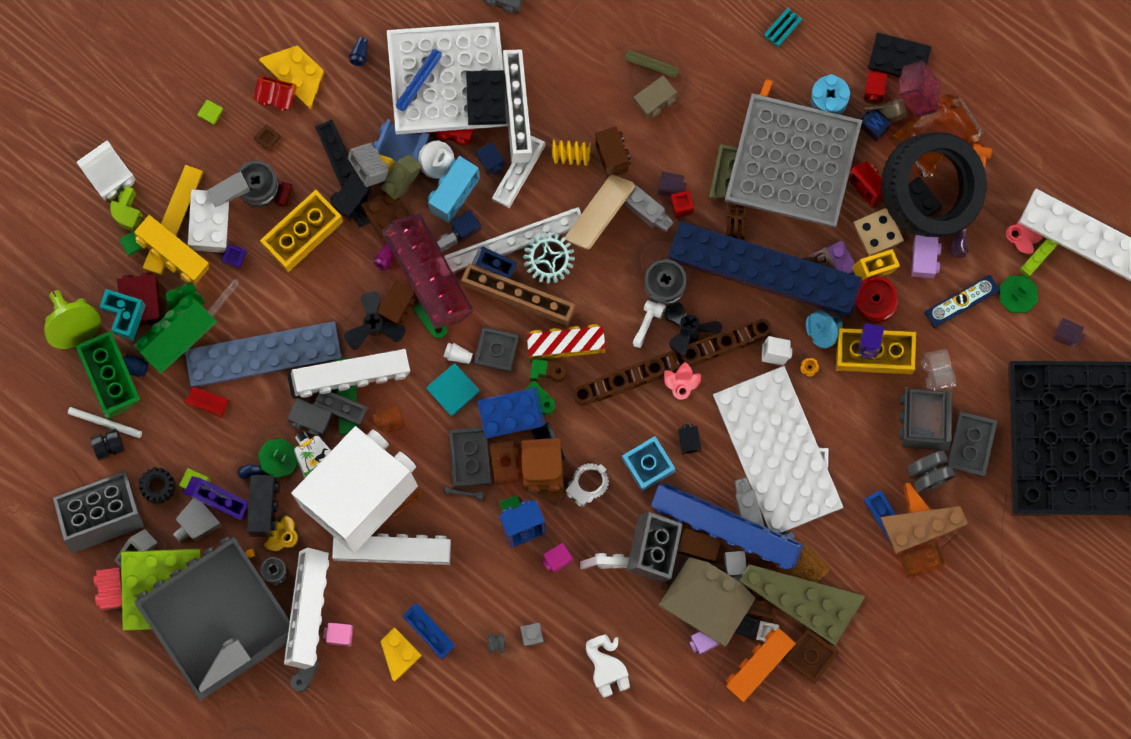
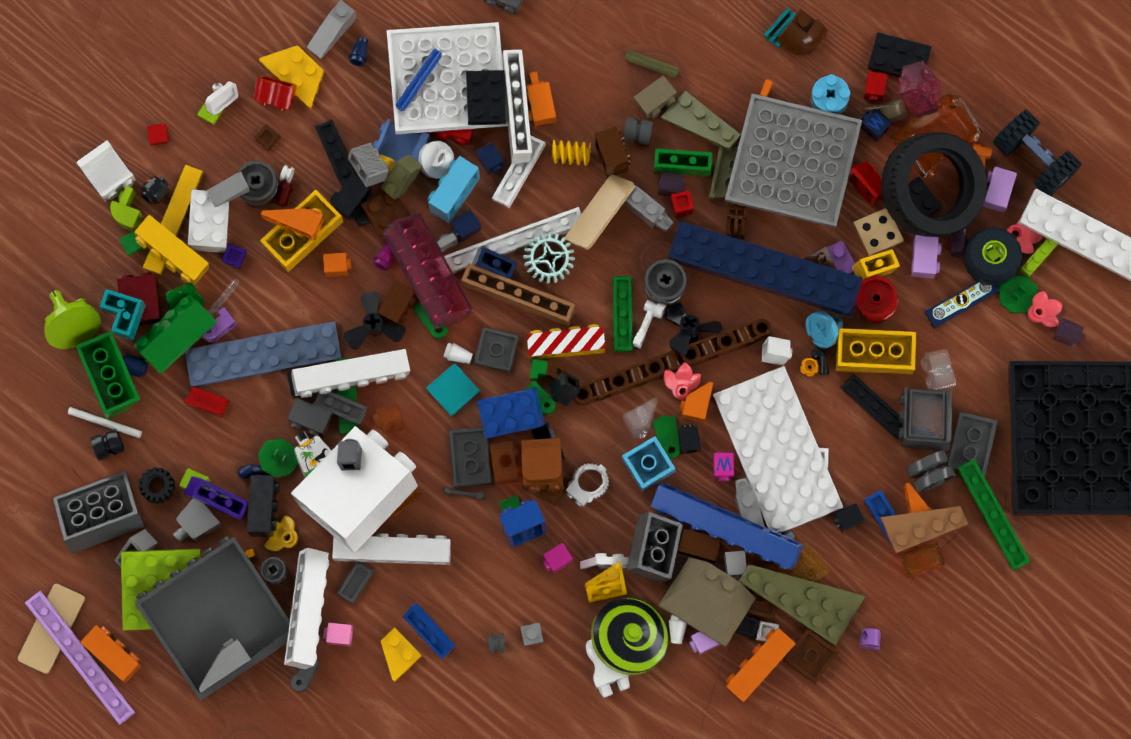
coral brick [93,568,122,611] -> none
dark purple brick [857,323,884,359] -> none
none -> tan piece [18,584,85,674]
none -> lavender tile [25,591,136,725]
none -> orange brick [80,625,142,683]
none -> black head [140,176,169,204]
none -> red tile [147,123,169,146]
none -> medium lavender leg [202,307,237,343]
none -> white piece [205,81,238,115]
none -> orange slope [261,208,324,241]
none -> white bush [280,165,294,183]
none -> light grey slope [306,0,357,59]
none -> orange brick [323,253,352,277]
none -> brick [337,439,362,471]
none -> dark grey tile [337,561,374,605]
none -> orange hinge [526,71,556,127]
none -> black brick [549,371,580,406]
none -> yellow wing [585,562,627,603]
none -> dish [591,597,669,675]
none -> green tile [613,276,633,352]
none -> clear slope [622,397,658,439]
none -> dark grey wheel [623,117,653,145]
none -> green piece [652,415,680,459]
none -> green brick [654,149,712,177]
none -> olive wing [660,91,741,151]
none -> white cone [669,615,687,644]
none -> orange slope [679,382,713,423]
none -> dark pink brick [713,453,734,482]
none -> reddish brown brick [776,9,828,55]
none -> black arm [811,348,829,375]
none -> black brick [833,503,865,533]
none -> black tile [840,373,902,440]
none -> medium lavender leg [859,628,881,650]
none -> green tile [957,459,1031,571]
none -> black wheel [964,227,1022,286]
none -> lavender brick [983,167,1017,213]
none -> black plate [993,109,1082,196]
none -> coral plate [1028,291,1063,328]

